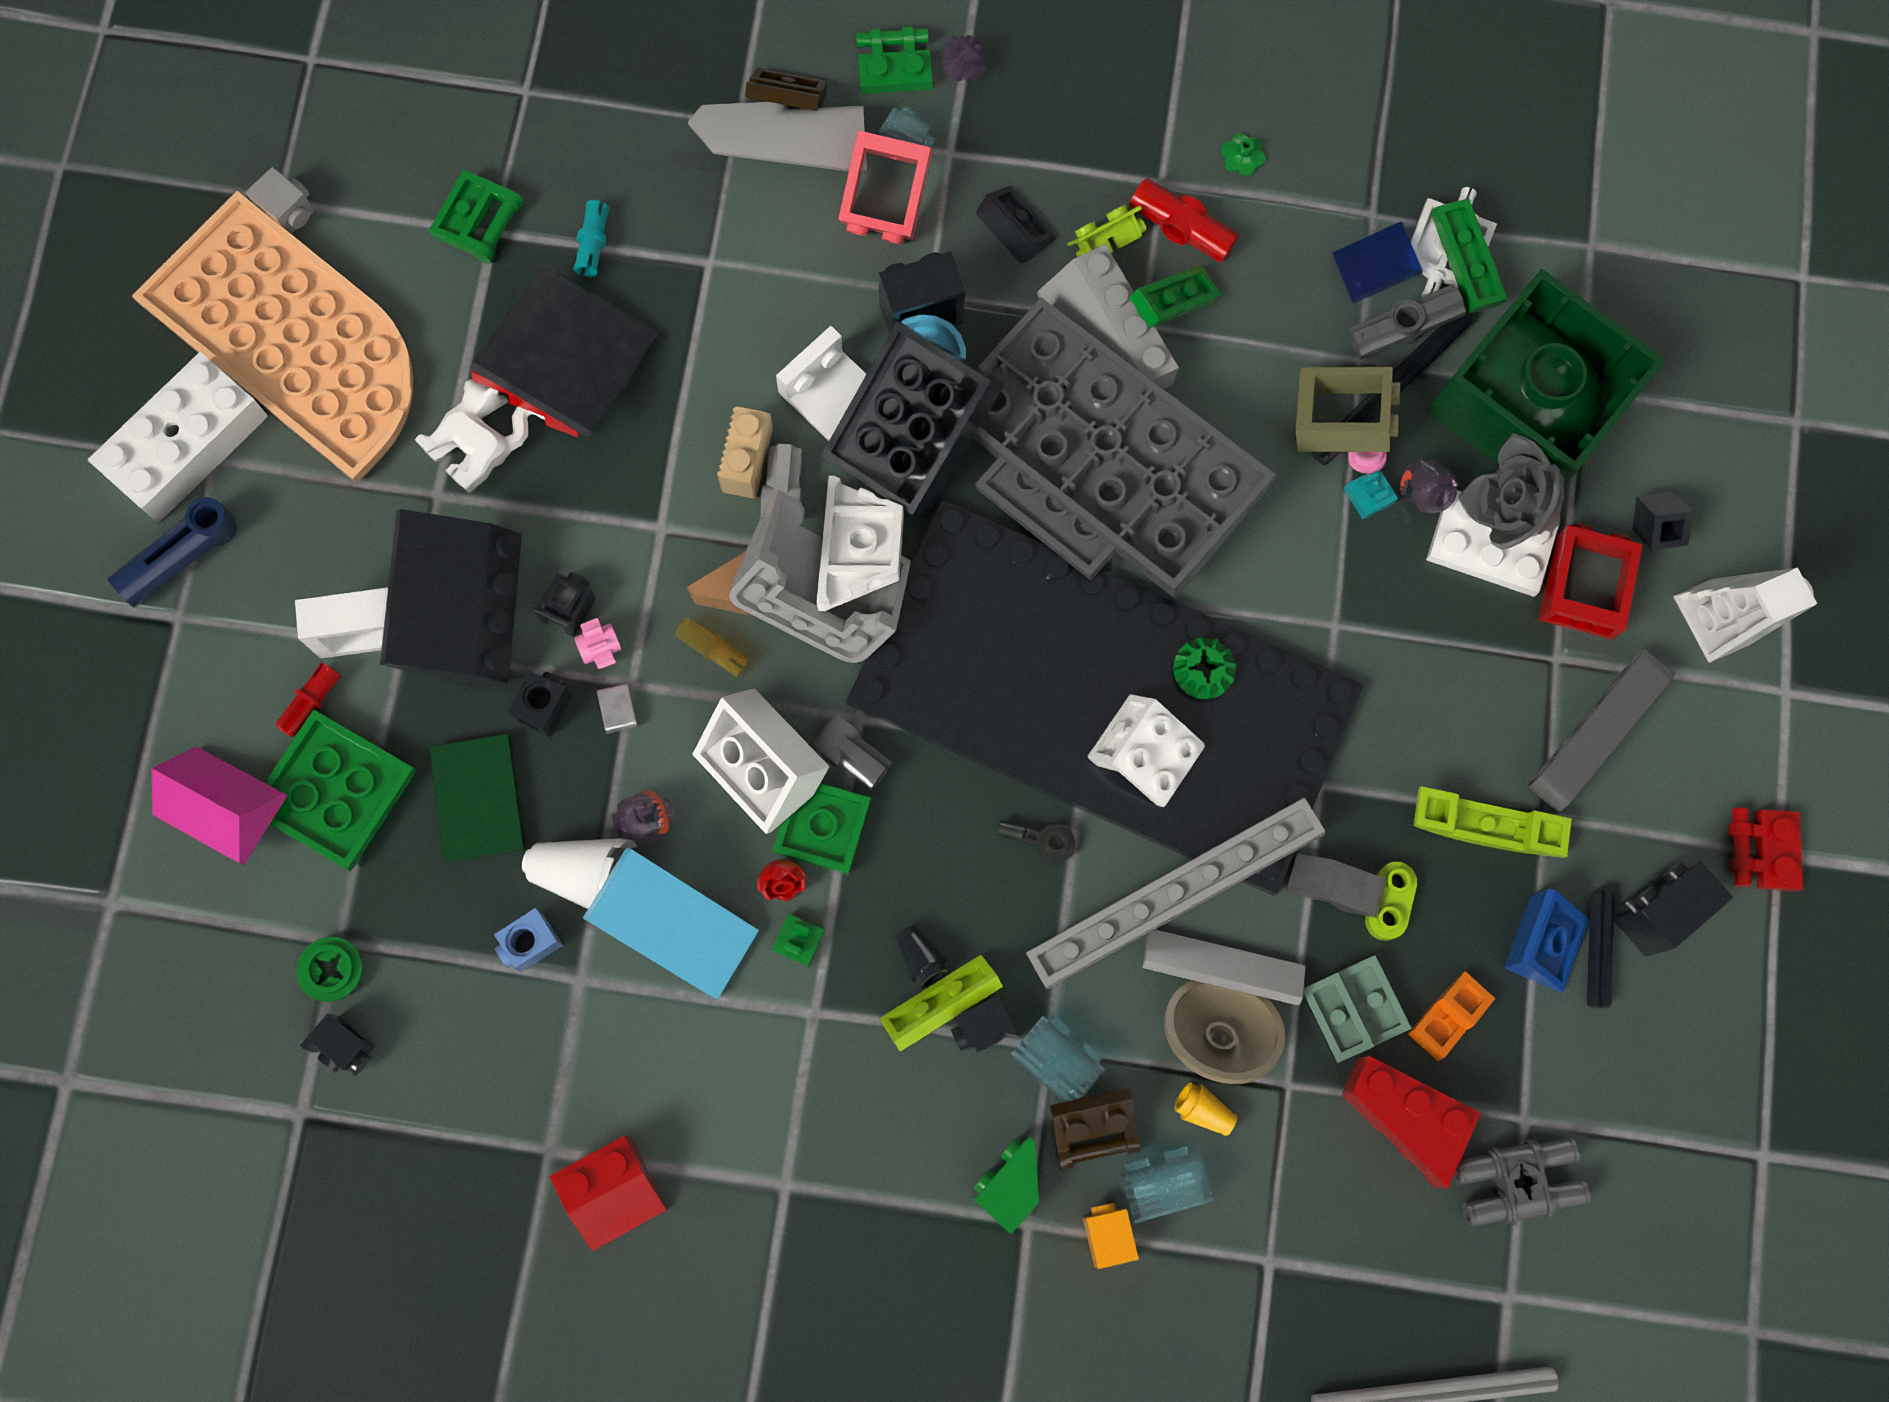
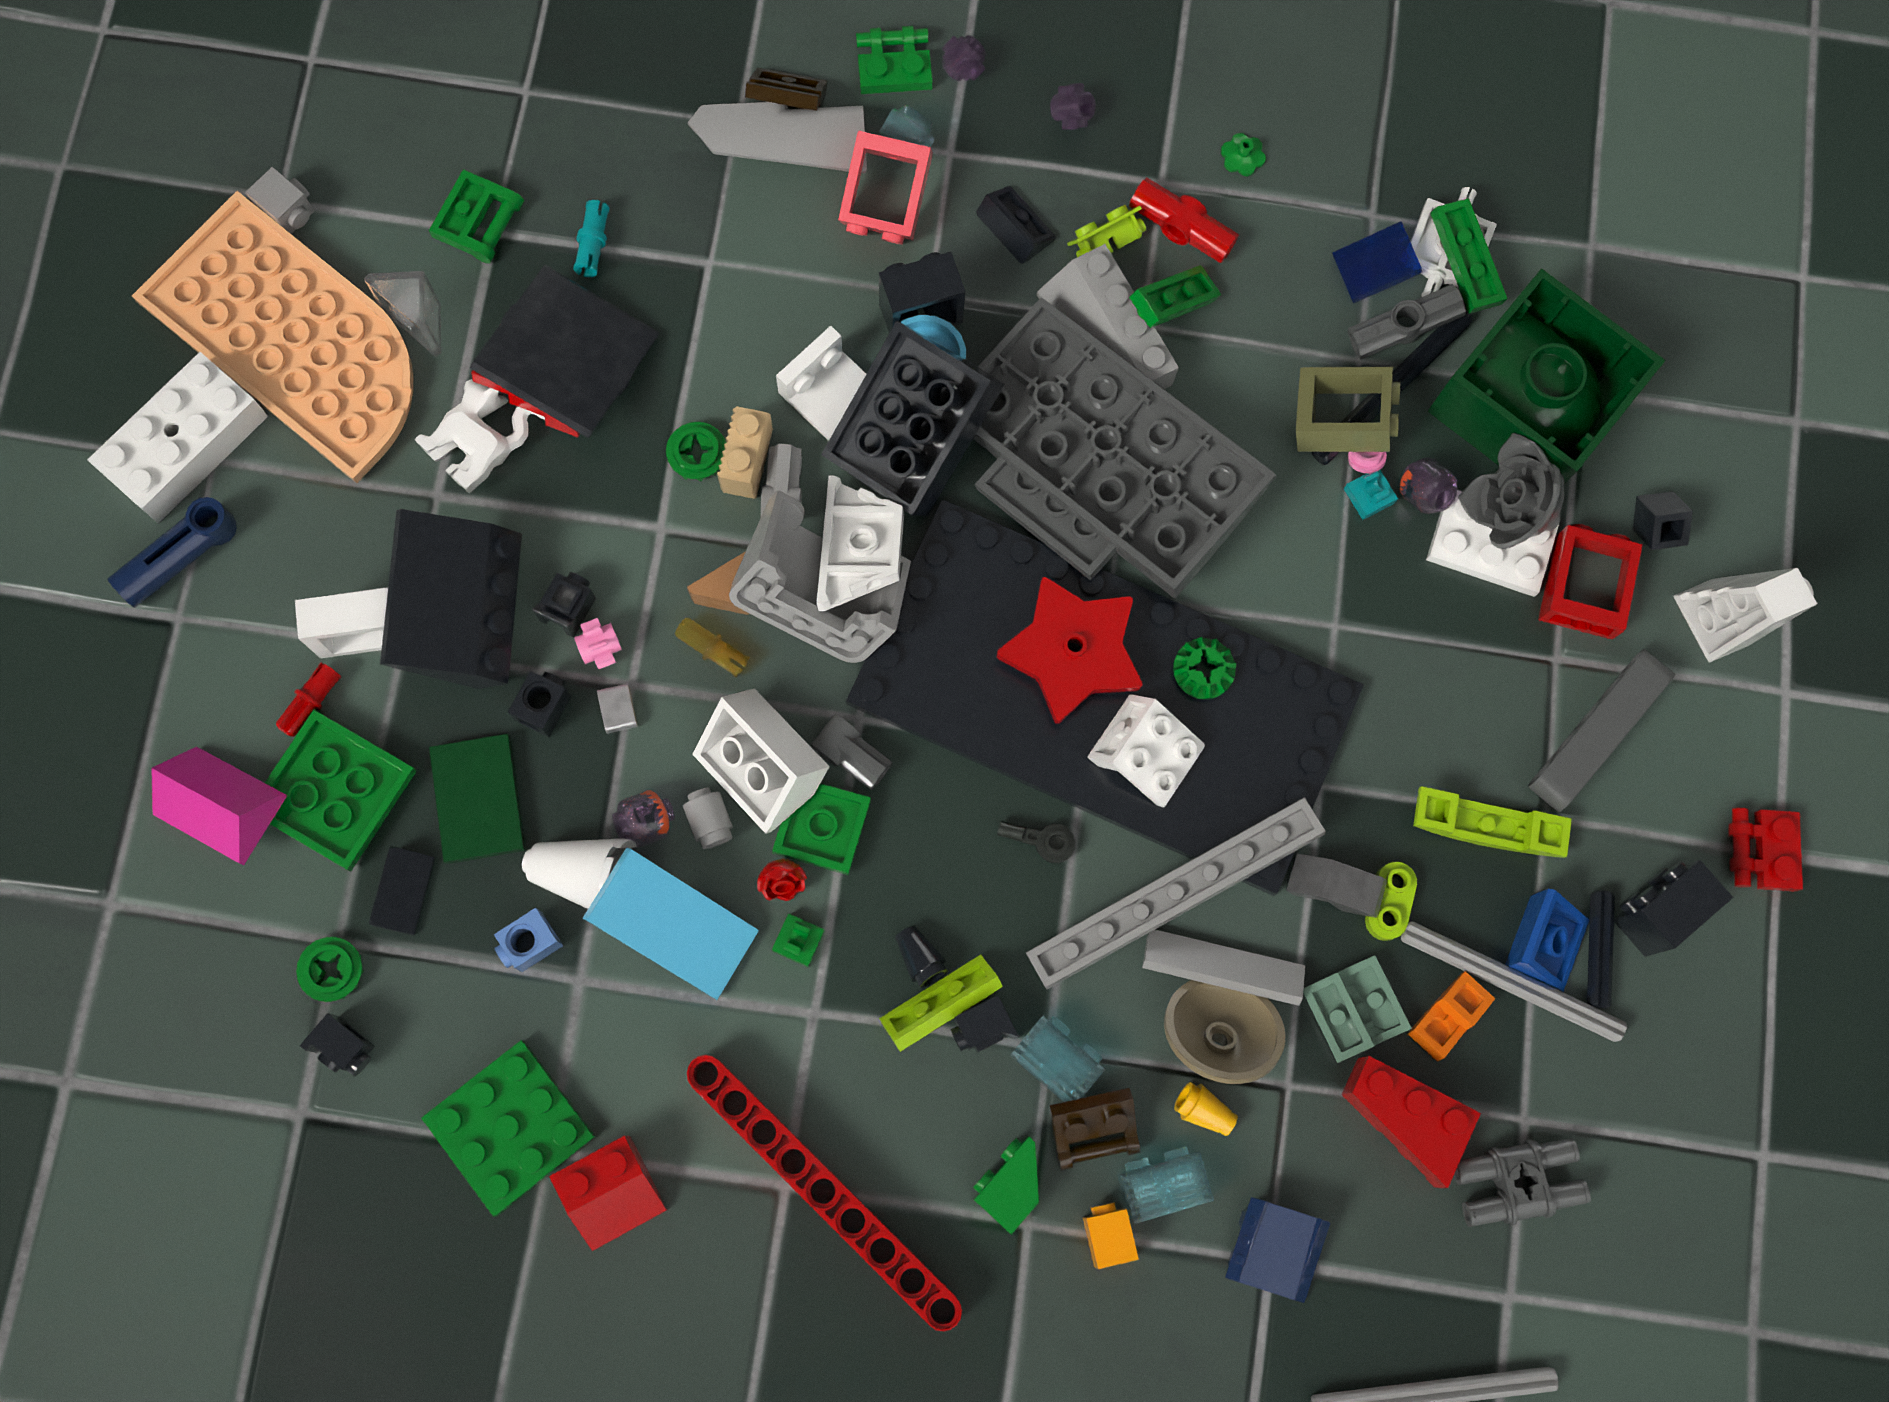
none -> clear slope [364,271,441,357]
none -> black slope [369,846,435,936]
none -> green plate [421,1040,596,1217]
none -> green gear [666,422,726,482]
none -> light grey brick [683,787,733,849]
none -> red beam [687,1055,962,1331]
none -> red plate [997,577,1143,724]
none -> clear purple gear [1050,83,1096,130]
none -> dark blue slope [1225,1197,1330,1303]
none -> light grey axle [1401,922,1627,1042]

